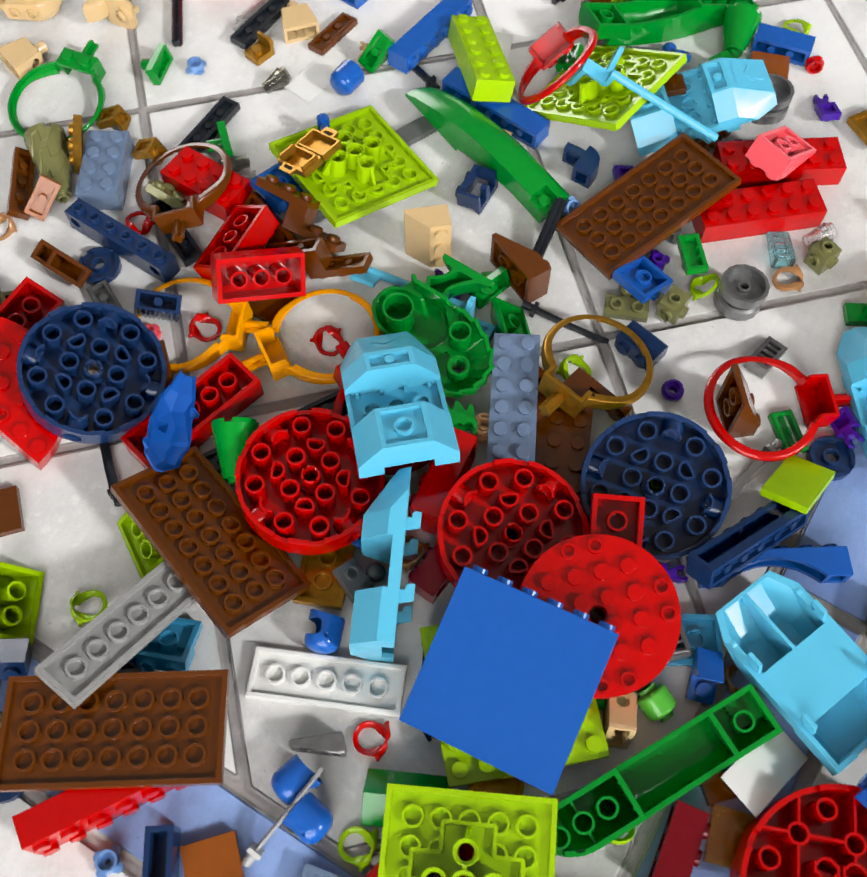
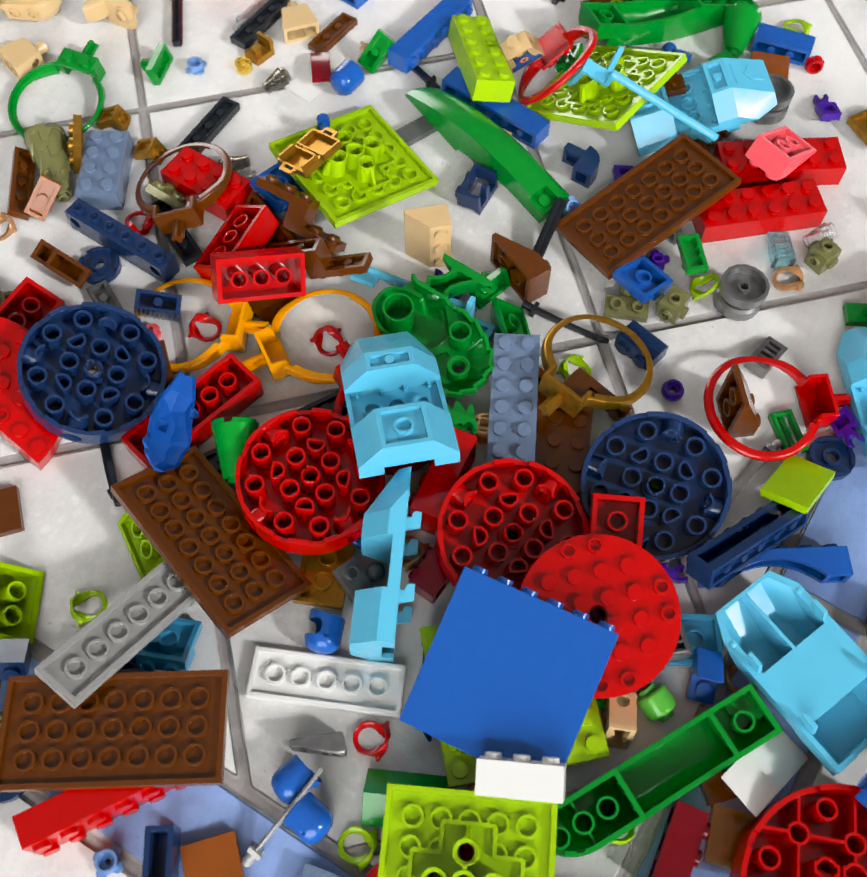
green tile [206,121,235,164] -> none
none -> clear yellow bush [235,57,253,75]
none -> dark red slope [310,52,331,83]
none -> white brick [475,751,566,804]
none -> tan torso [500,30,545,74]

